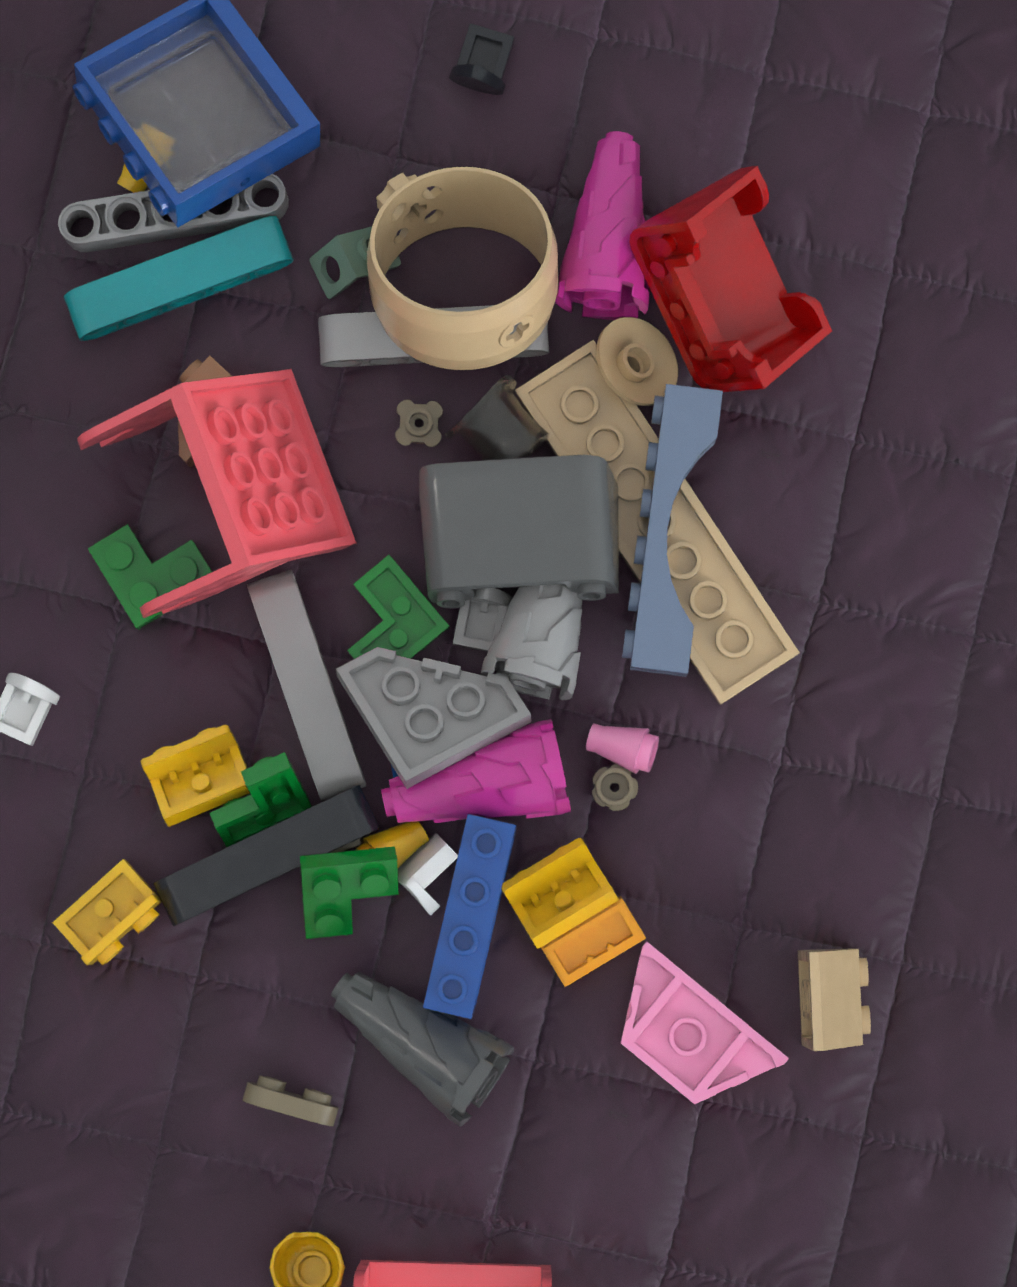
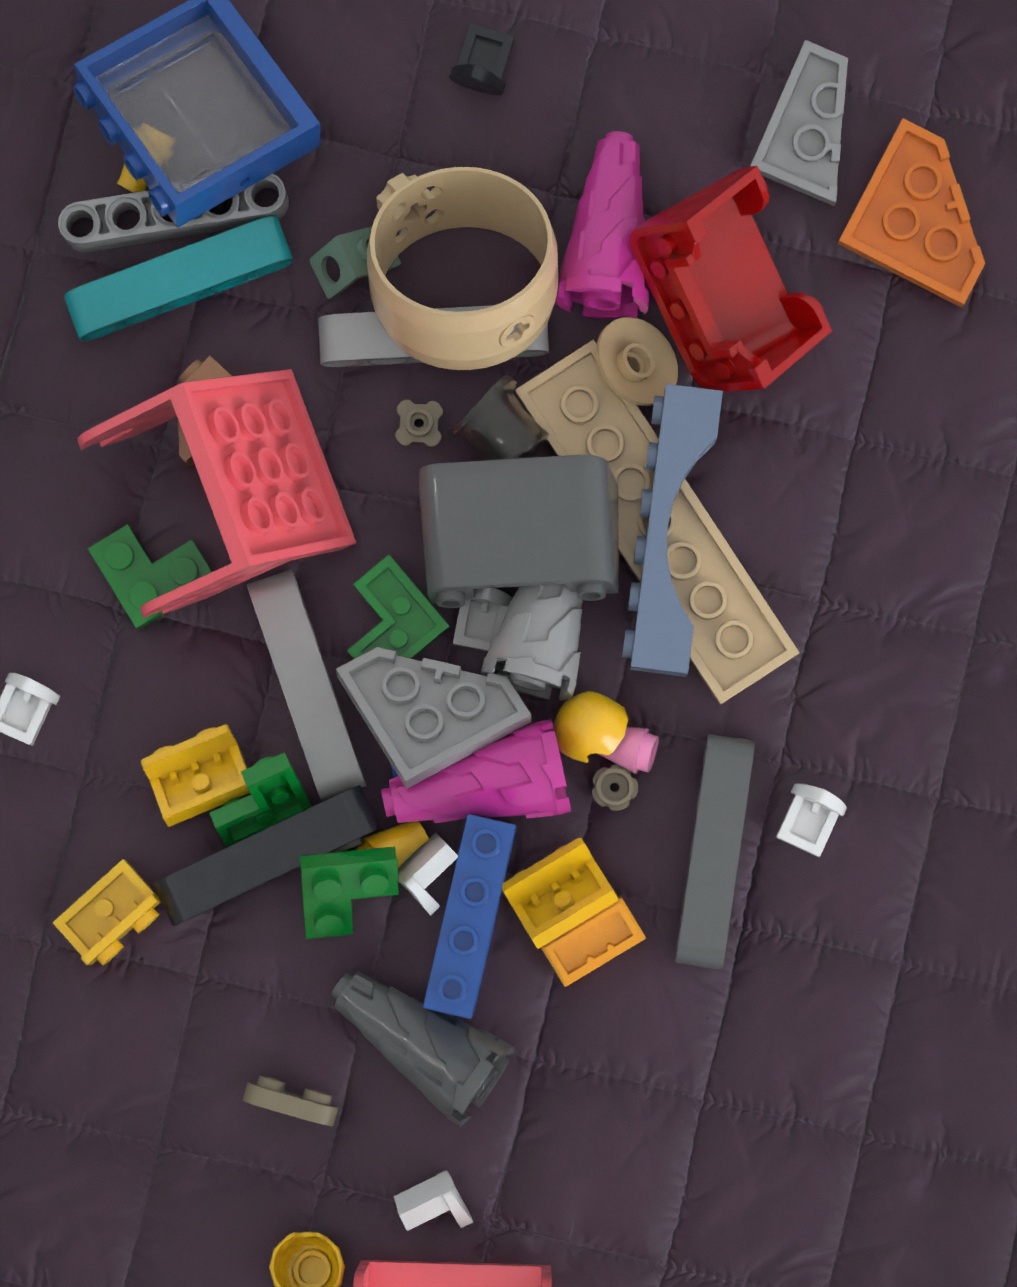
bright pink wing [620,941,789,1104] -> none
tan slope [797,948,871,1051] -> none
none -> white tile [394,1170,474,1231]
none -> yellow hair [553,691,628,763]
none -> dark grey beam [674,734,755,970]
none -> light grey wing [750,40,848,206]
none -> white tile [775,784,847,857]
none -> orange plate [838,118,985,308]

